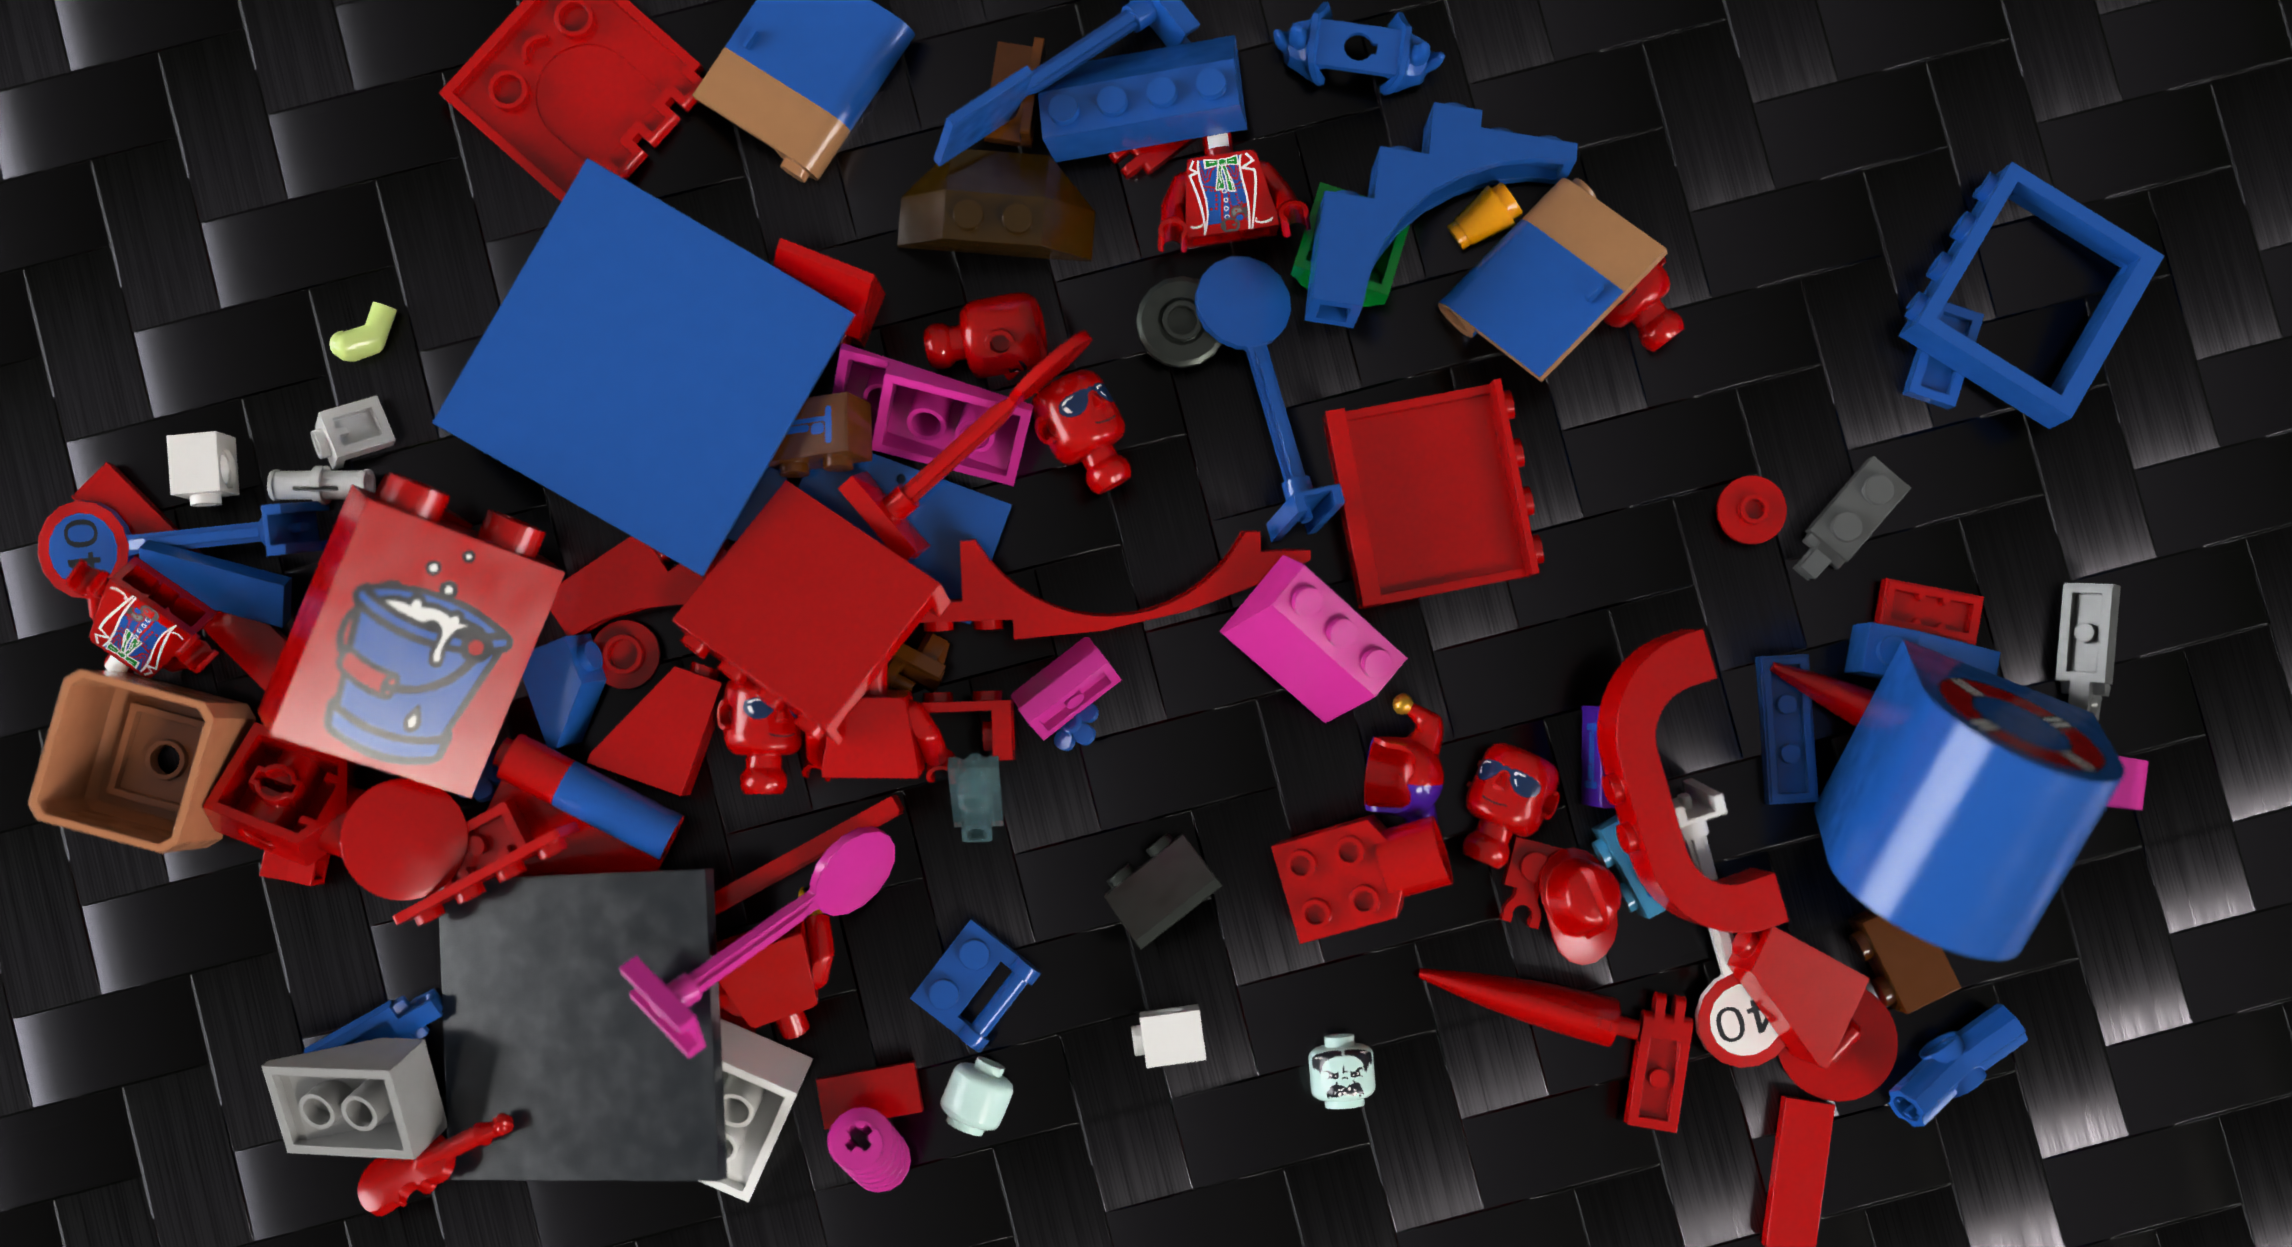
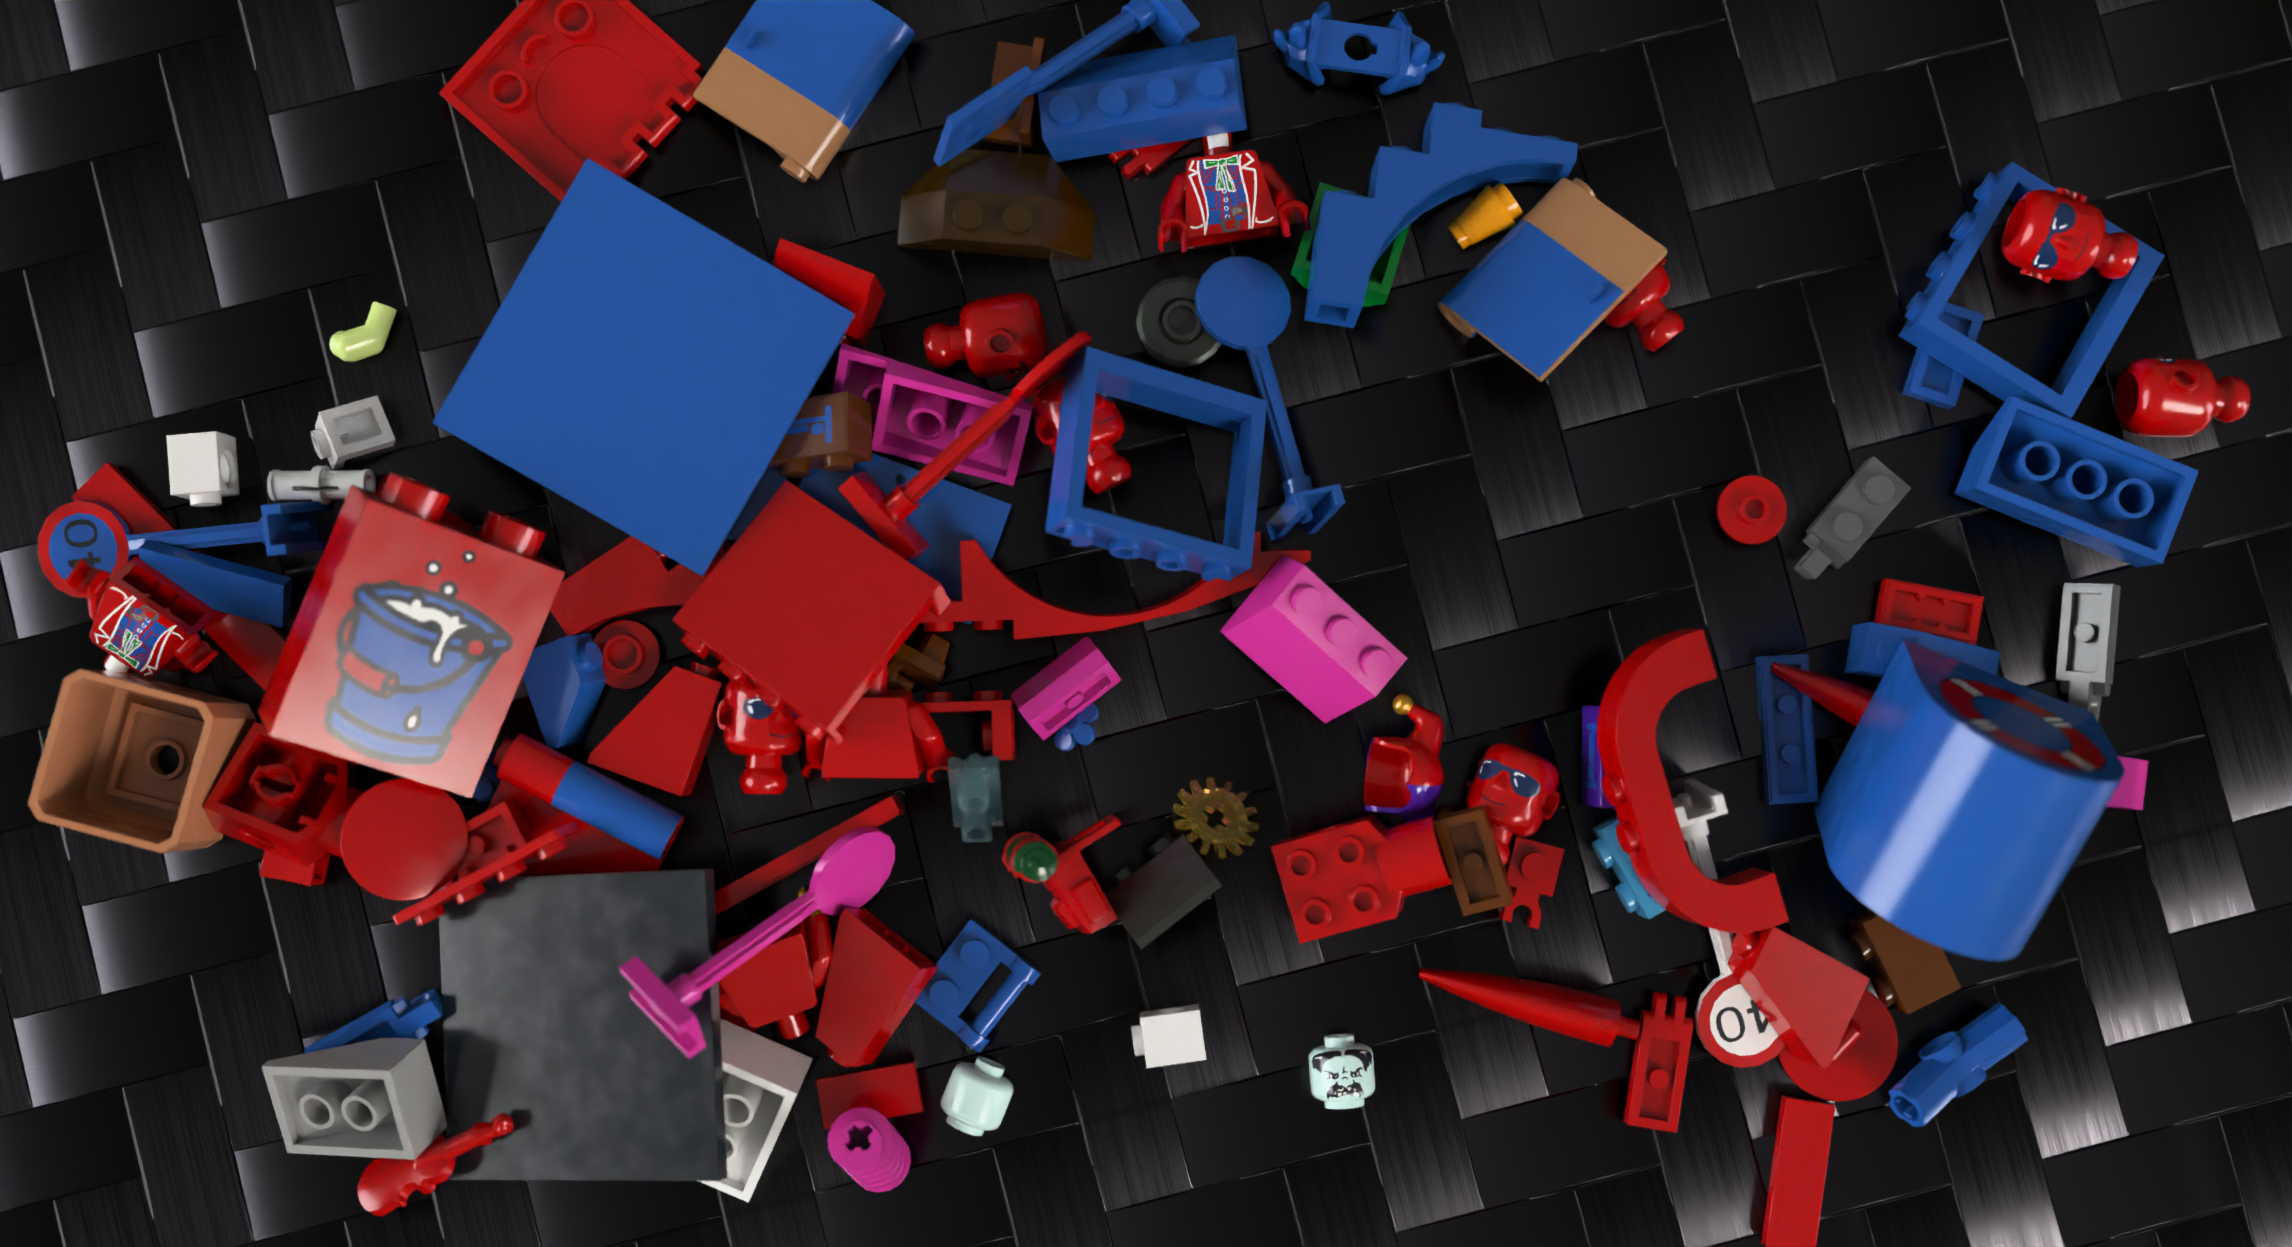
red panel [1322,378,1544,609] -> none
red piece [1539,847,1622,965] -> none
none -> red slope [815,908,938,1067]
none -> red piece [1001,814,1121,934]
none -> blue window [1045,347,1267,582]
none -> clear yellow gear [1172,777,1259,859]
none -> reddish brown panel [1434,804,1514,916]
none -> blue slope [1954,396,2199,567]
none -> red piece [2002,186,2139,283]
none -> red piece [2114,356,2251,438]

